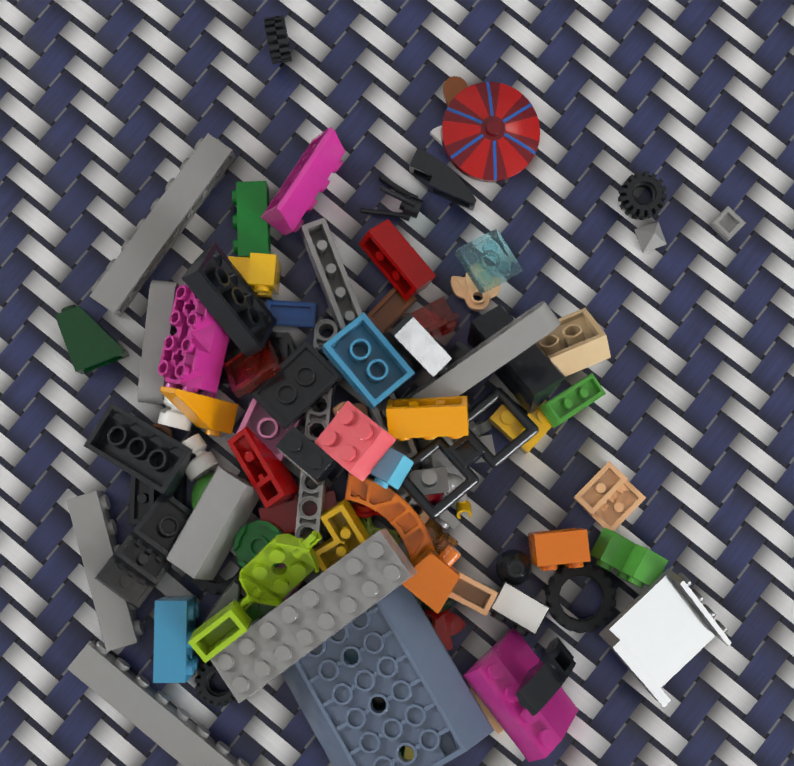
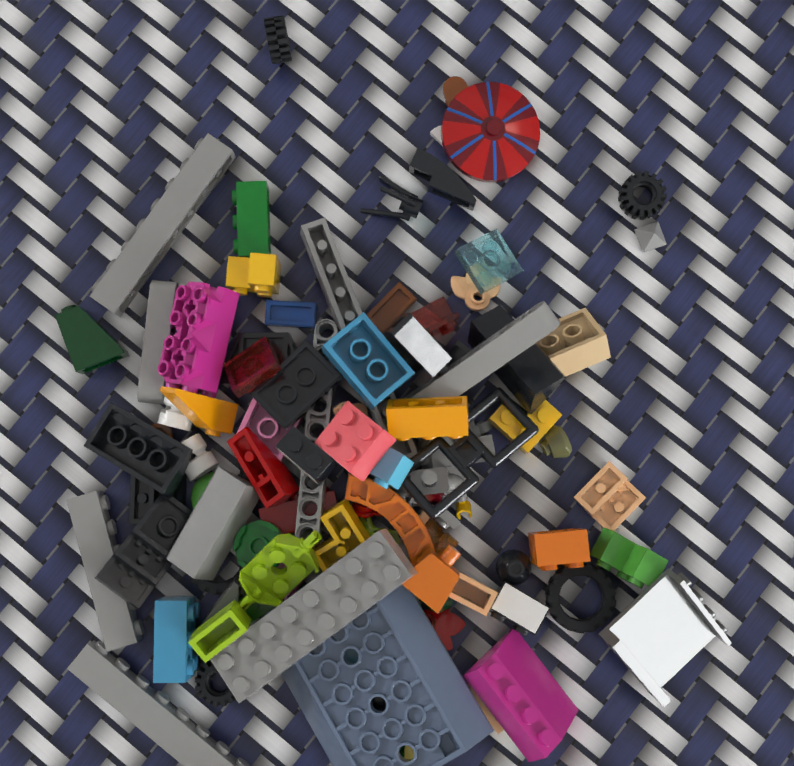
black slope [182,242,277,357] -> none
dark pink slope [261,127,345,235] -> none
red brick [359,219,436,301] -> none
black slope [515,637,576,716] -> none
bright green tile [539,373,606,428] -> none
light grey tile [709,206,746,242] -> none
none -> olive cone [540,425,572,458]

